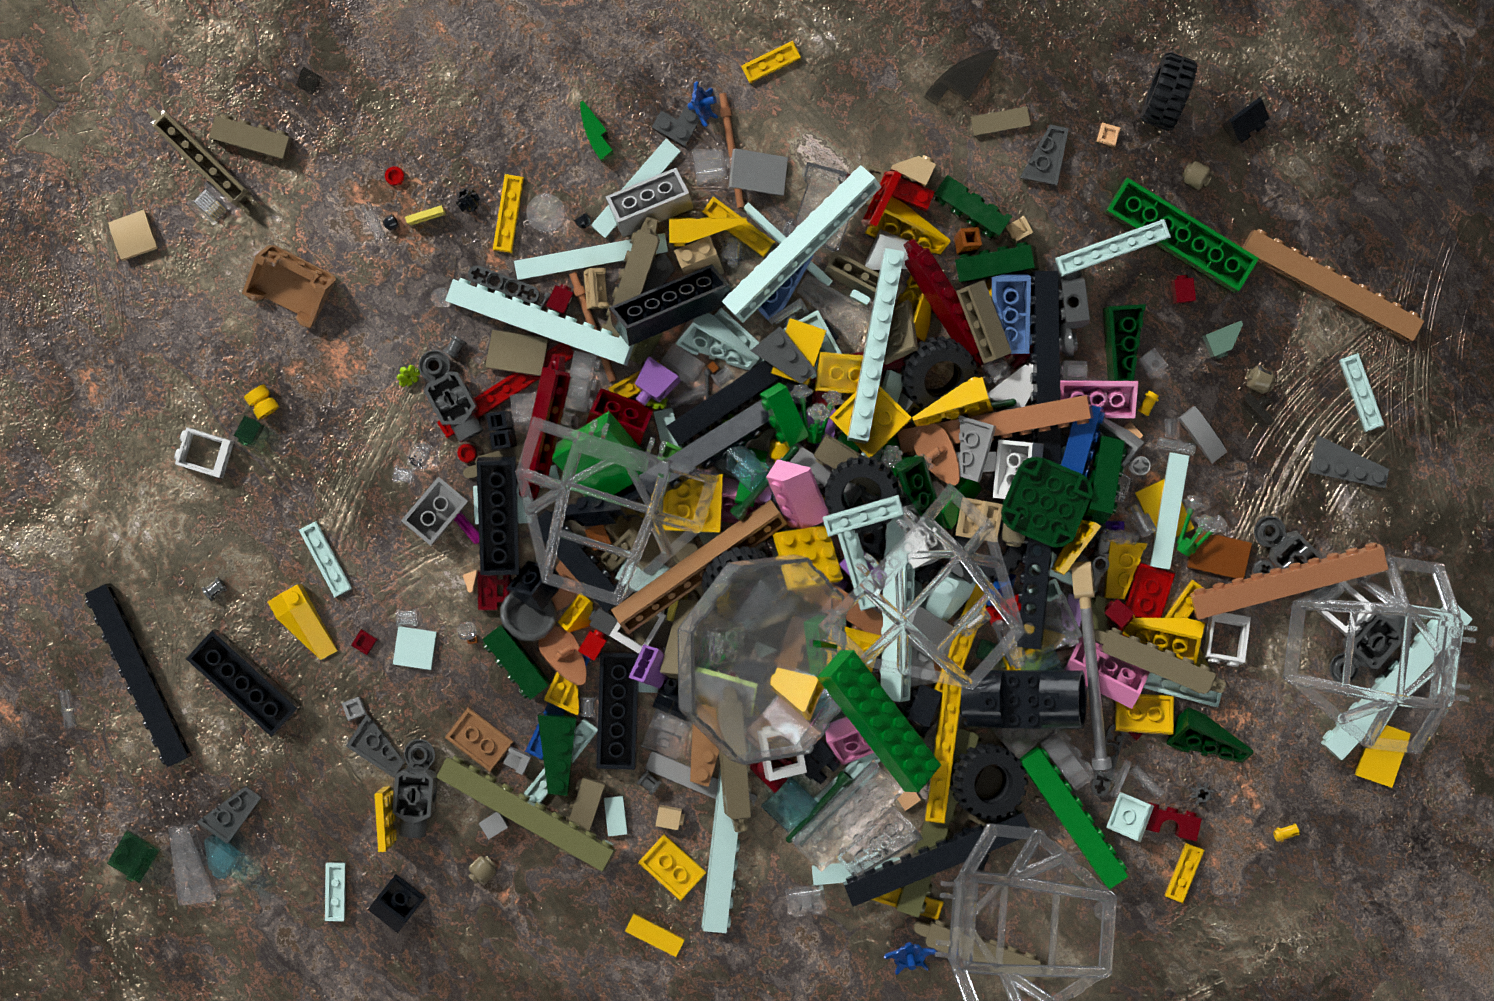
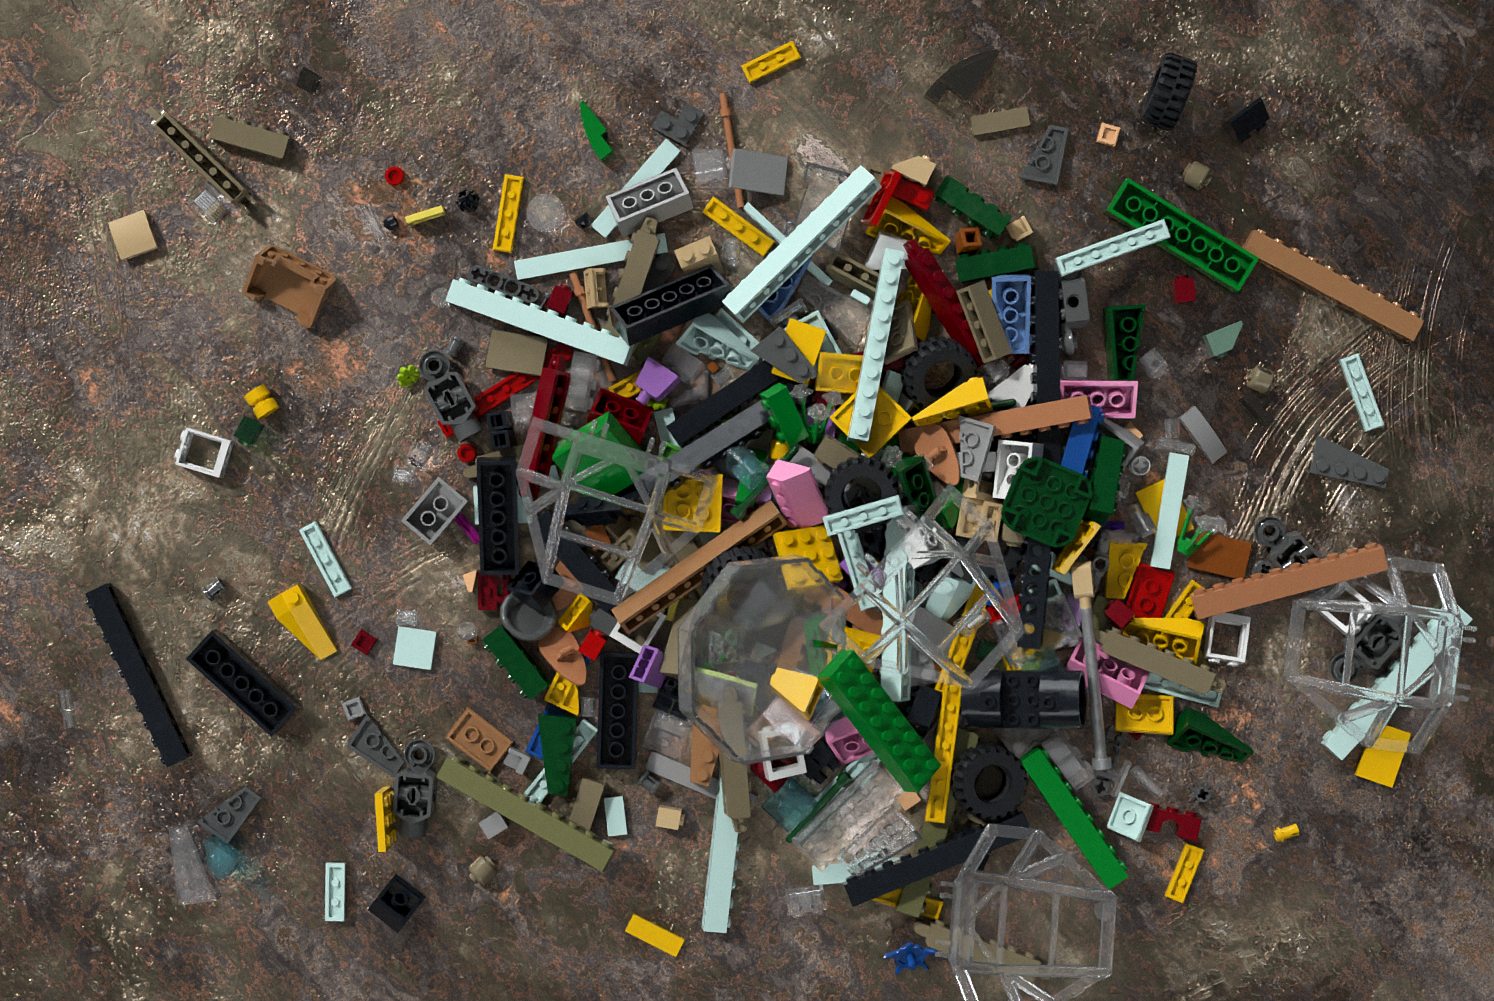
clear green plate [107,830,161,883] -> none
yellow tile [638,834,706,901] -> none
yellow wedge [669,217,747,246] -> none
blue piece [688,81,719,127] -> none
yellow pin [1138,391,1159,416] -> none
none -> tan hinge [961,478,1001,504]

